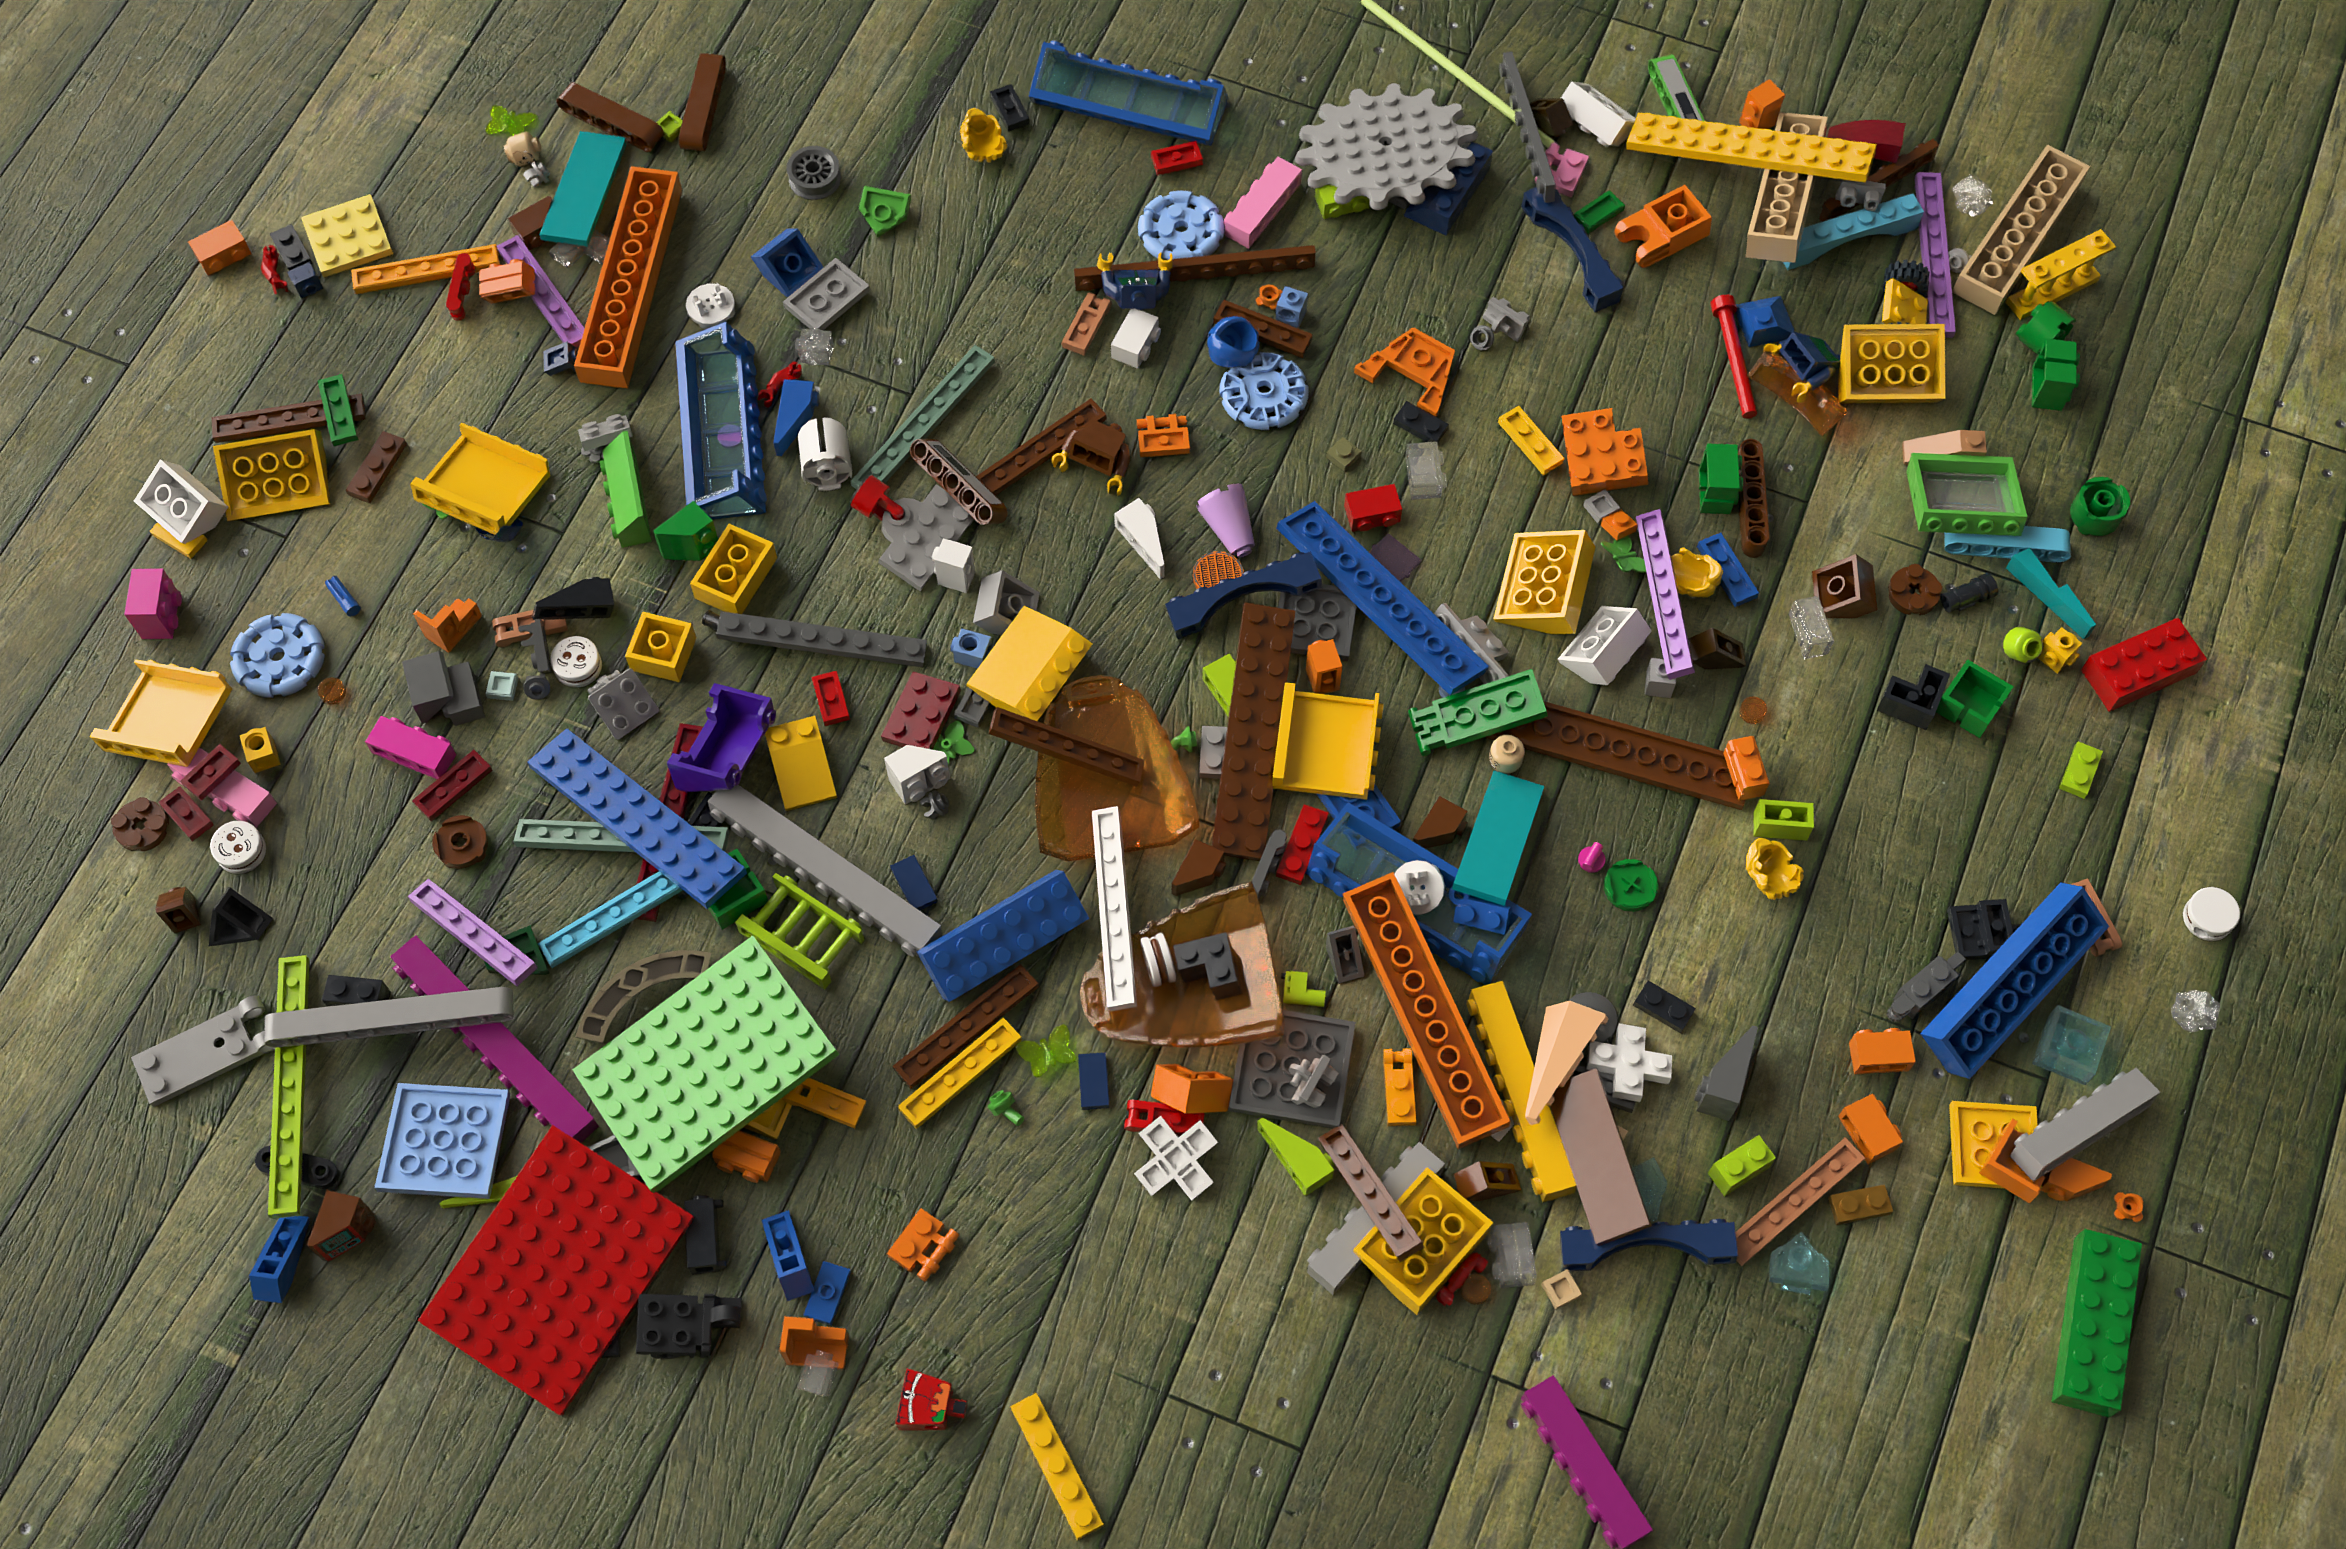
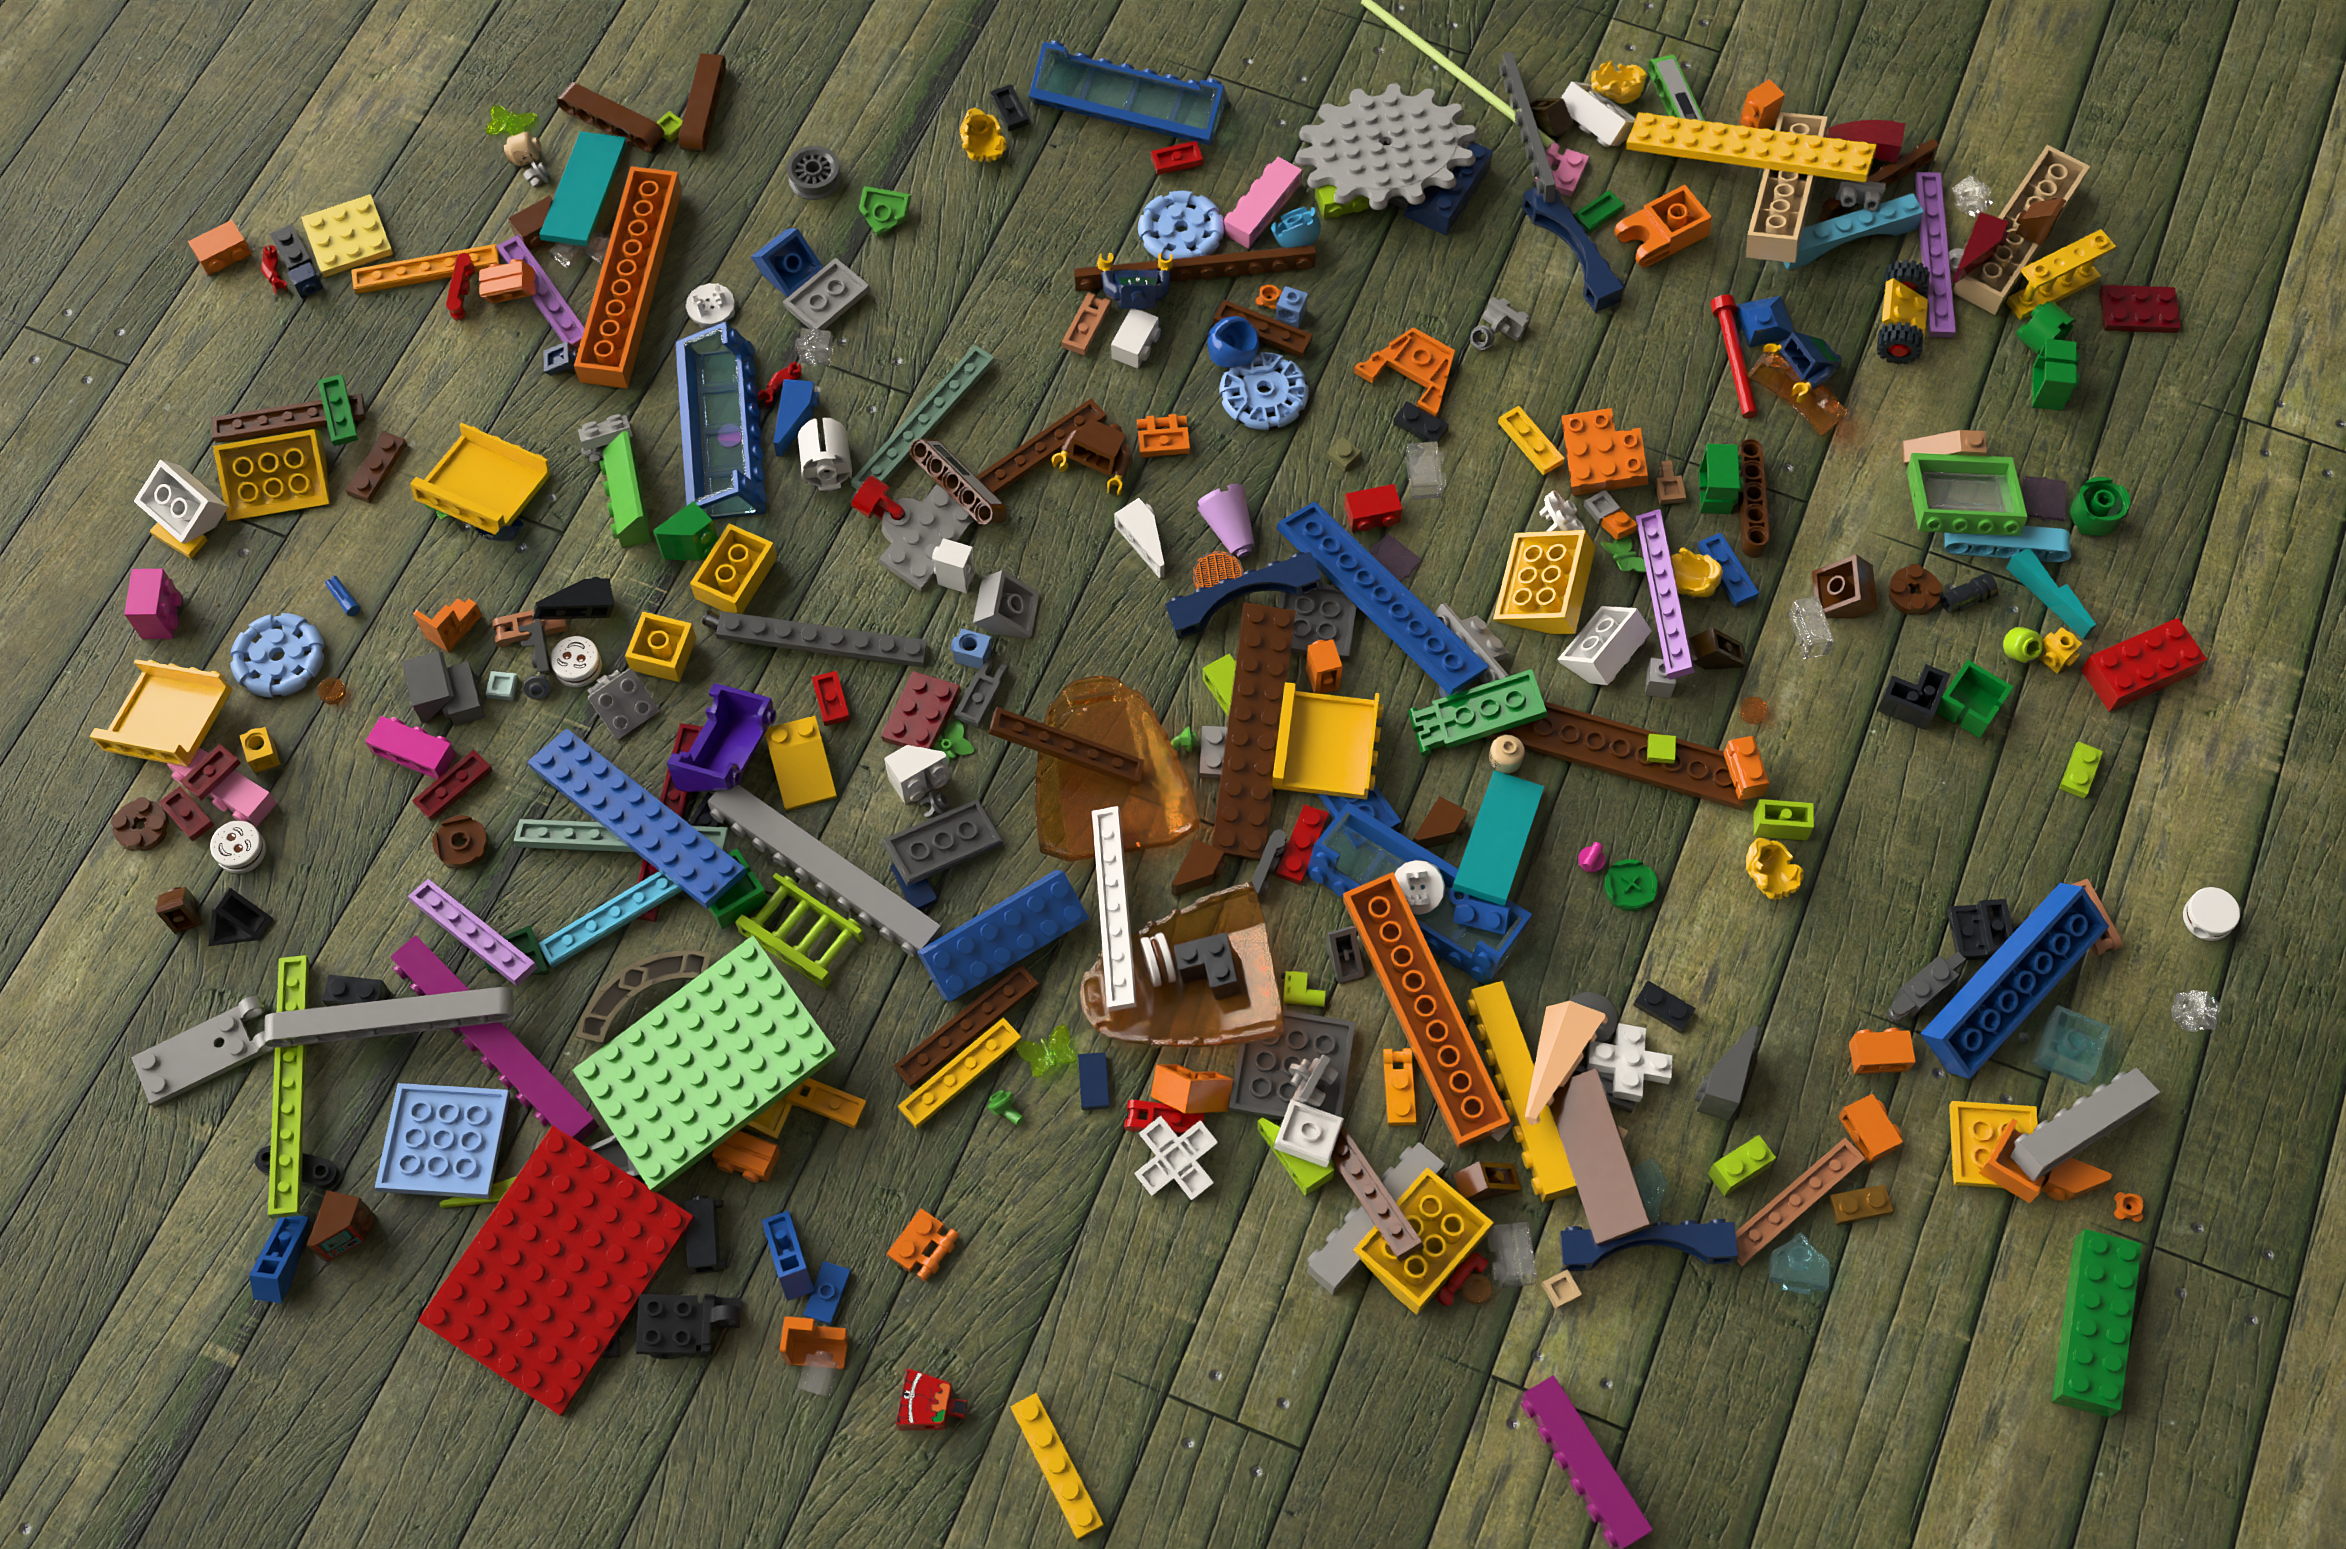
yellow slope [966,606,1093,721] -> none
yellow slope [1838,324,1945,403] -> none
none -> dark grey plate [882,799,1003,886]
none -> dark azure cylinder [1271,207,1321,248]
none -> white tile [1273,1100,1344,1168]
none -> white plate [1540,490,1585,532]
none -> yellow hair [1591,61,1647,104]
none -> lime tile [1647,734,1676,764]
none -> medium nougat plate [1655,460,1686,505]
none -> dark red slope [1952,212,2009,283]
none -> reddish brown slope [2015,198,2066,247]
none -> piece [2023,476,2066,521]
none -> dark red plate [2099,285,2181,333]

